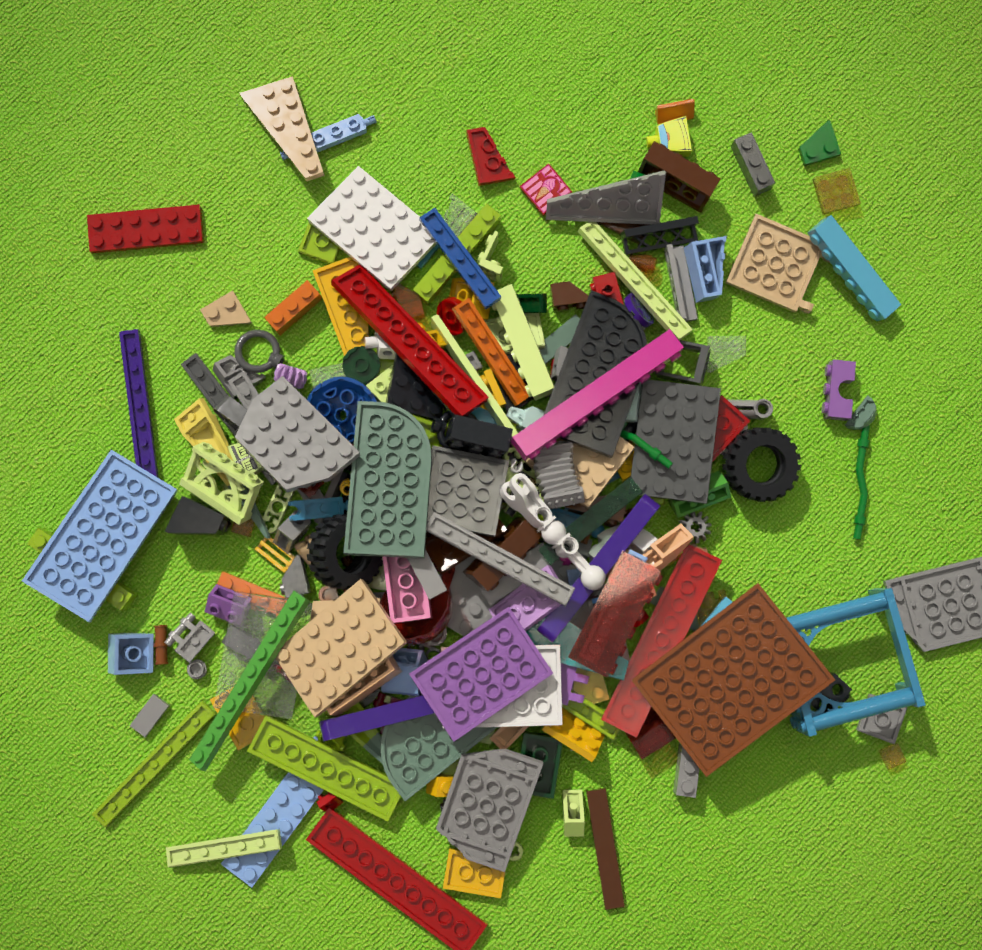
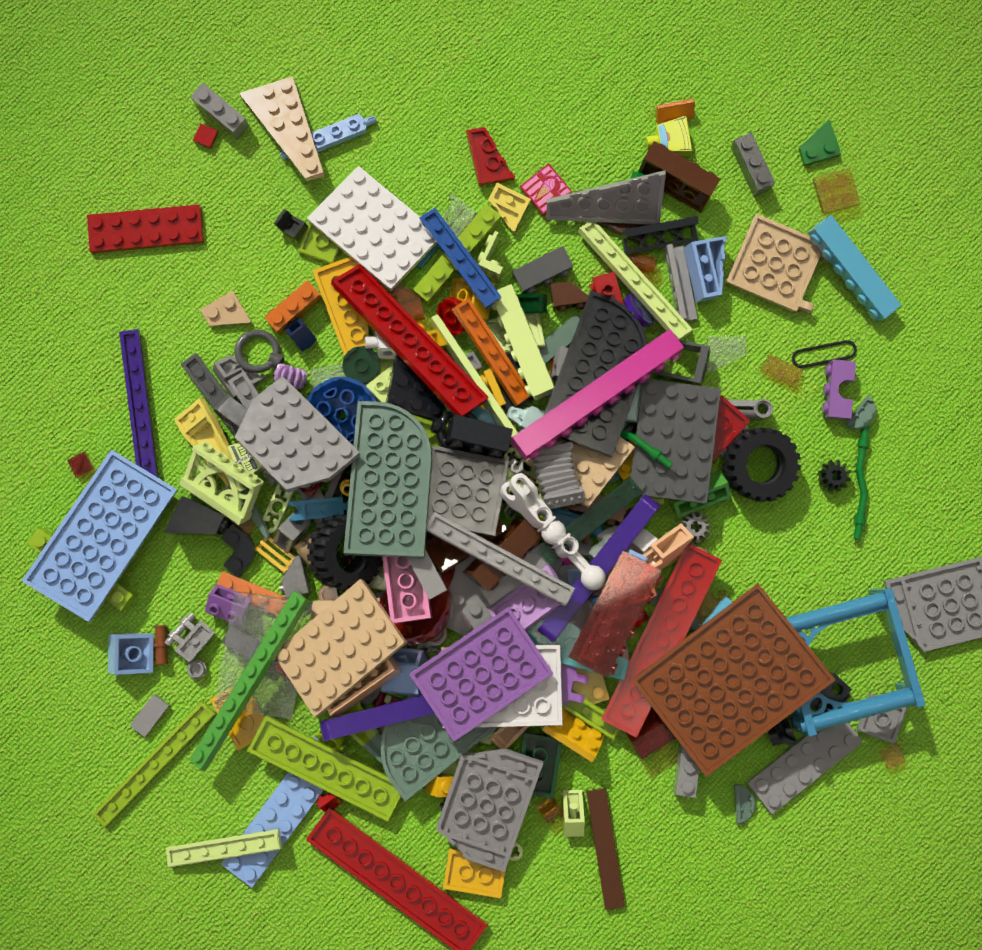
none -> clear red tile [67,451,95,478]
none -> light grey brick [190,83,249,139]
none -> red tile [193,123,219,149]
none -> black plate [220,523,255,577]
none -> pearl dark grey bracket [274,209,308,241]
none -> dark blue brick [284,317,317,352]
none -> light yellow wing [488,183,531,233]
none -> dark grey brick [512,246,574,294]
none -> clear orange tile [537,798,563,824]
none -> sand green tile [734,784,756,824]
none -> light grey plate [747,723,863,814]
none -> clear yellow plate [760,353,804,388]
none -> black piece [767,717,797,746]
none -> black piece [792,340,857,368]
none -> black gear [818,460,851,492]

